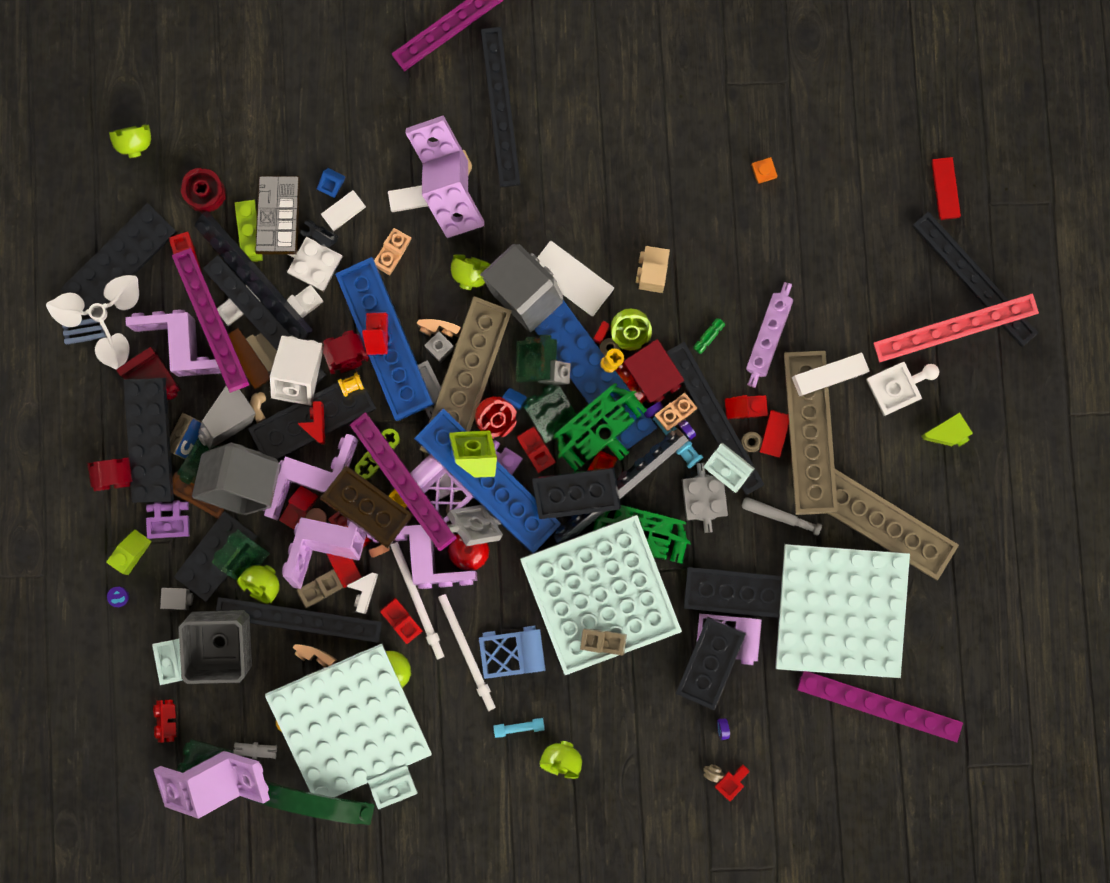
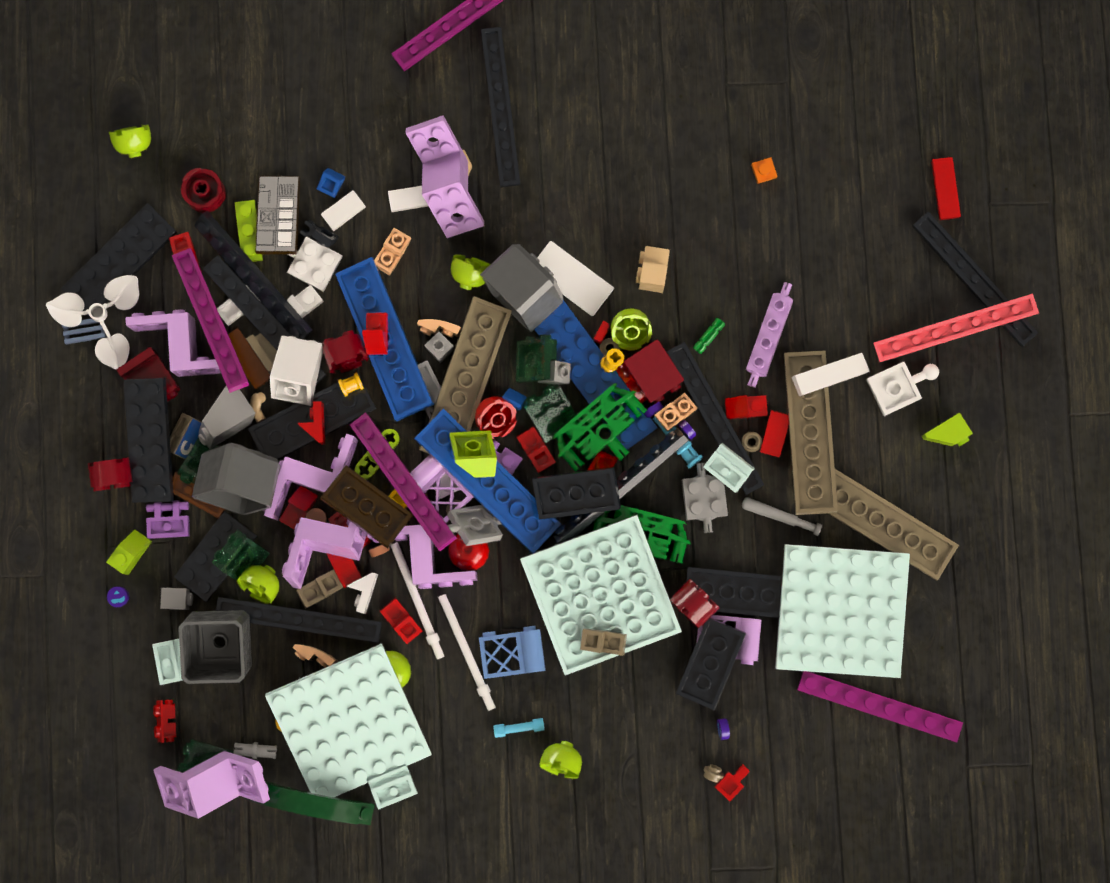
none -> dark red brick [670,579,719,629]

